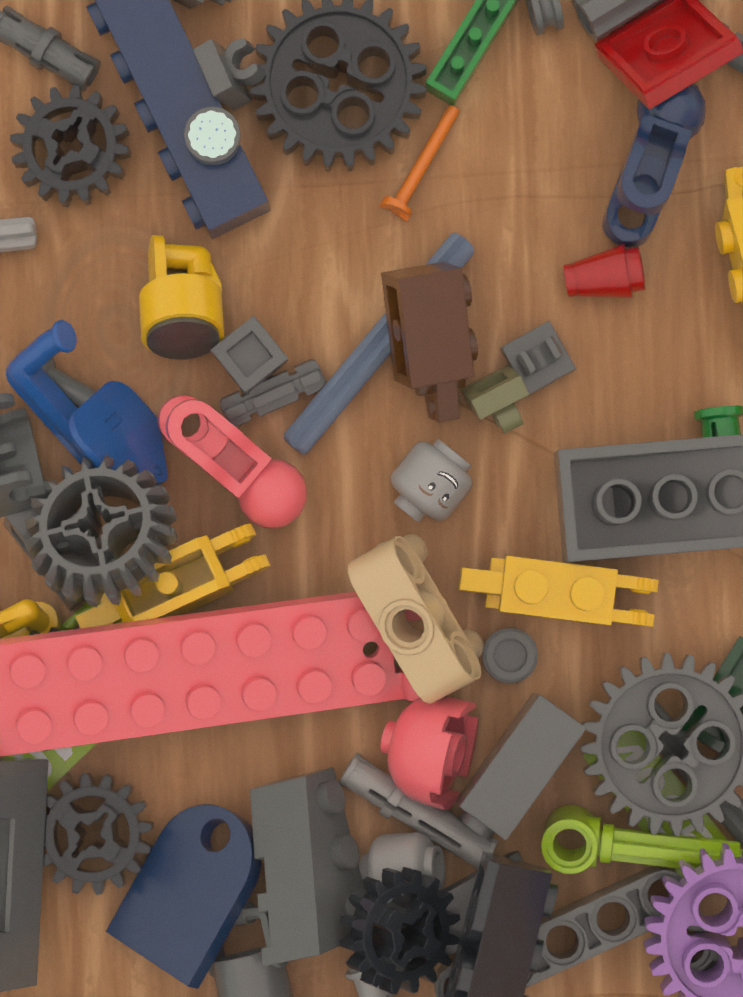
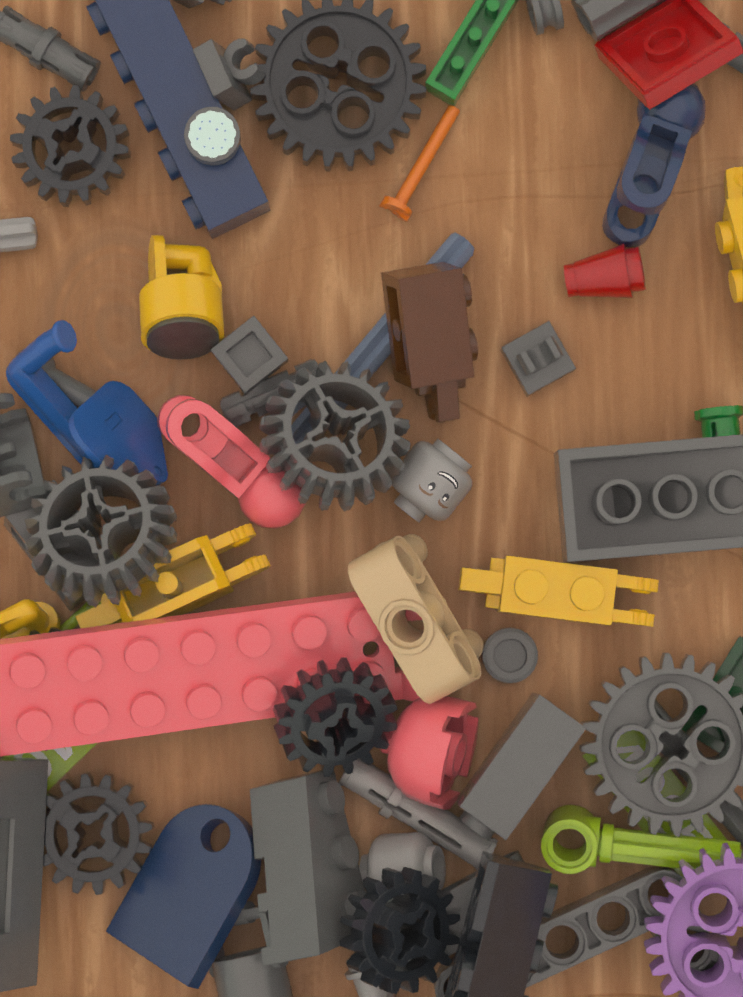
olive tile [460,364,529,434] -> none
none -> dark grey gear [259,361,411,512]
none -> black gear [273,658,398,777]

